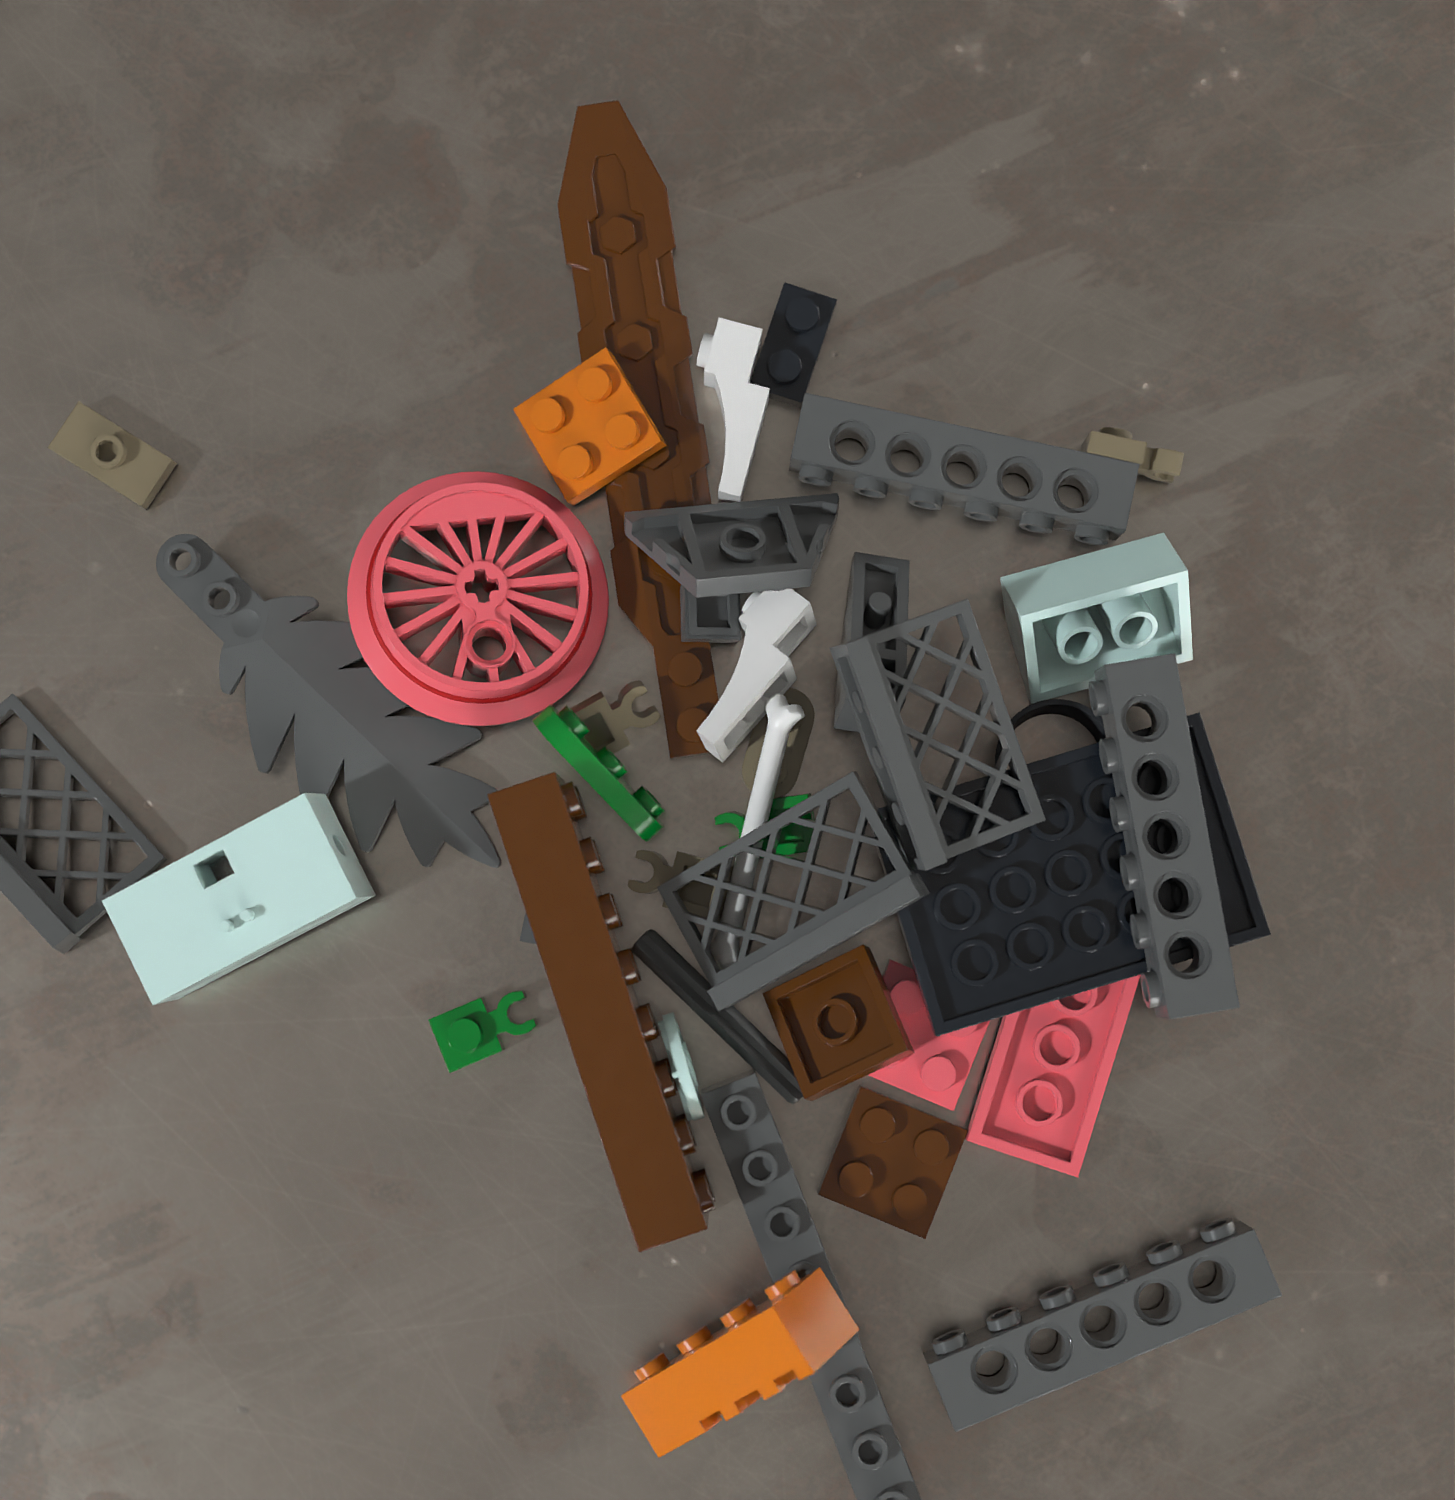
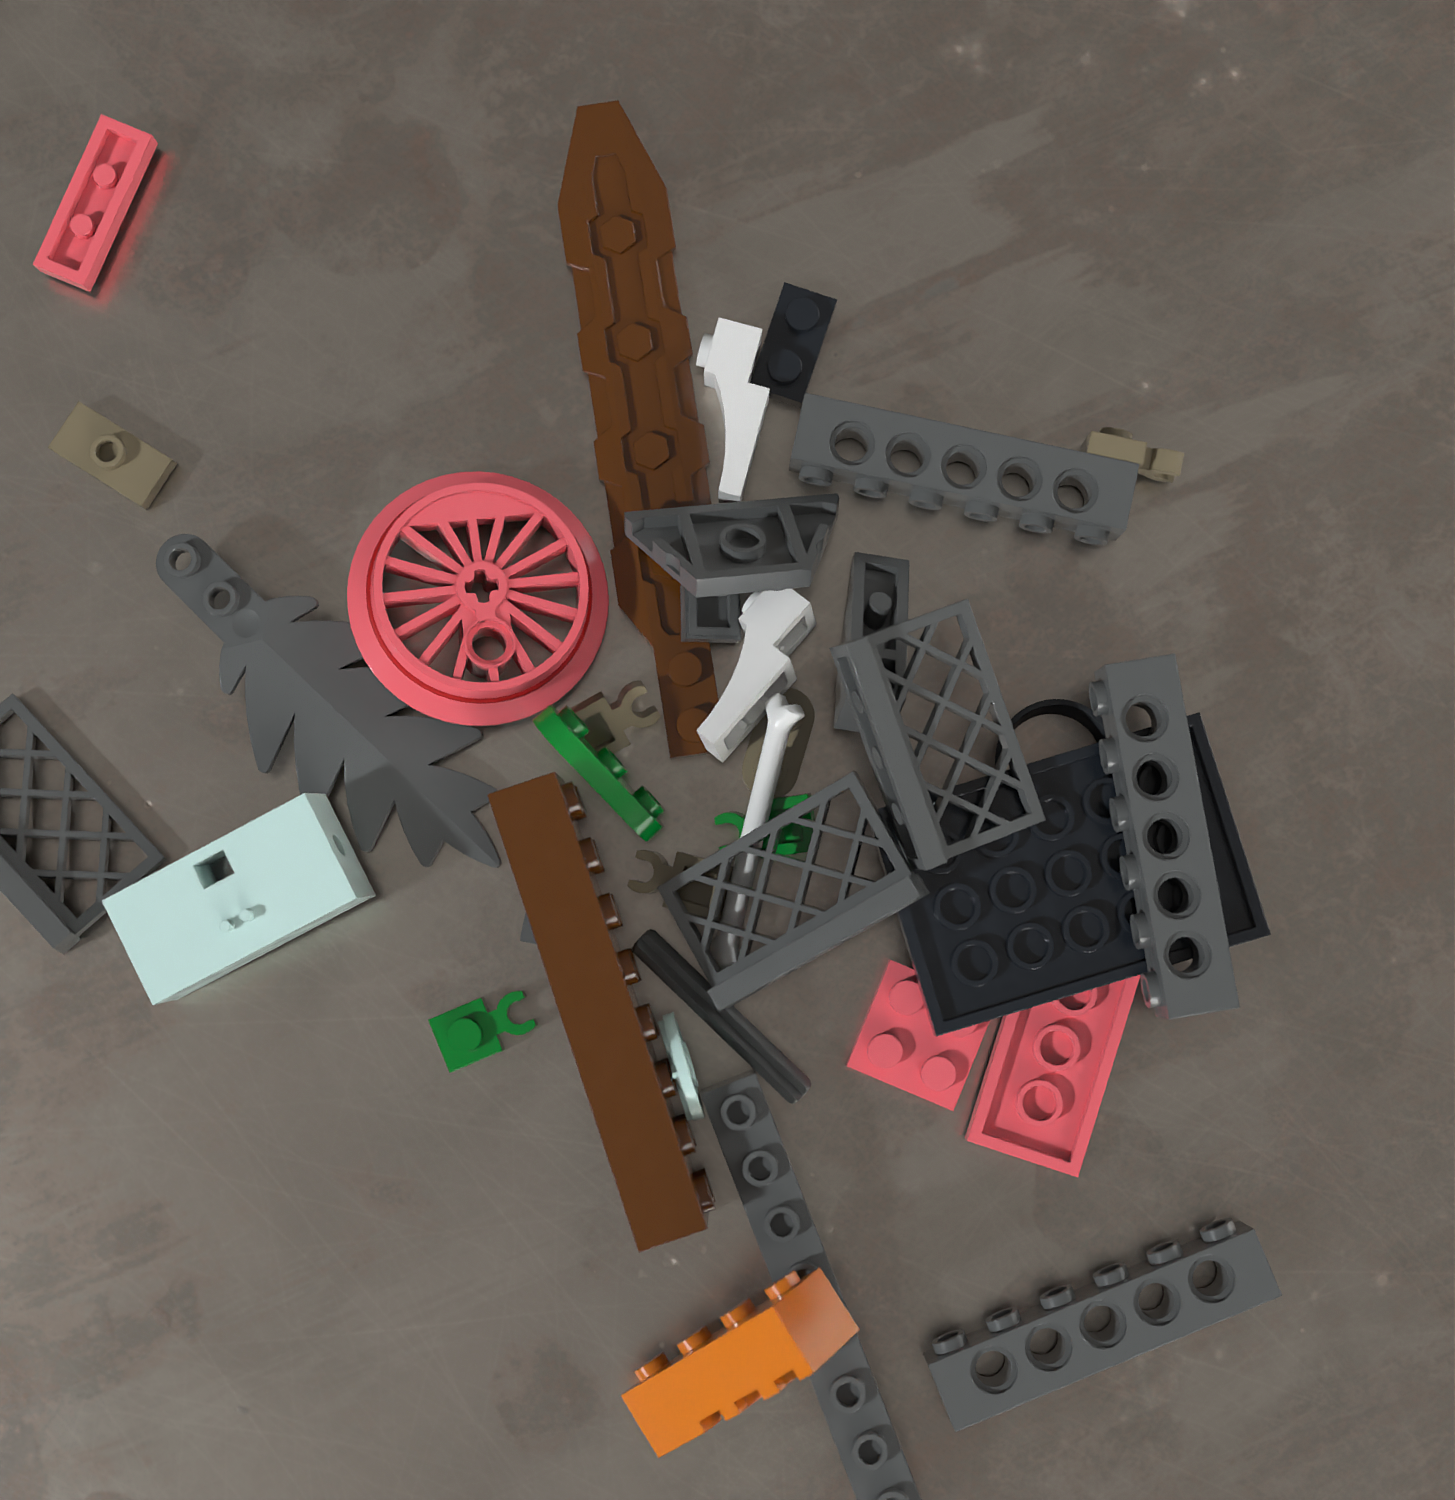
orange plate [513,347,667,506] -> none
reddish brown plate [762,944,915,1101] -> none
reddish brown plate [817,1085,968,1239] -> none
light aqua slope [1000,533,1193,704] -> none
none -> coral plate [33,114,158,292]

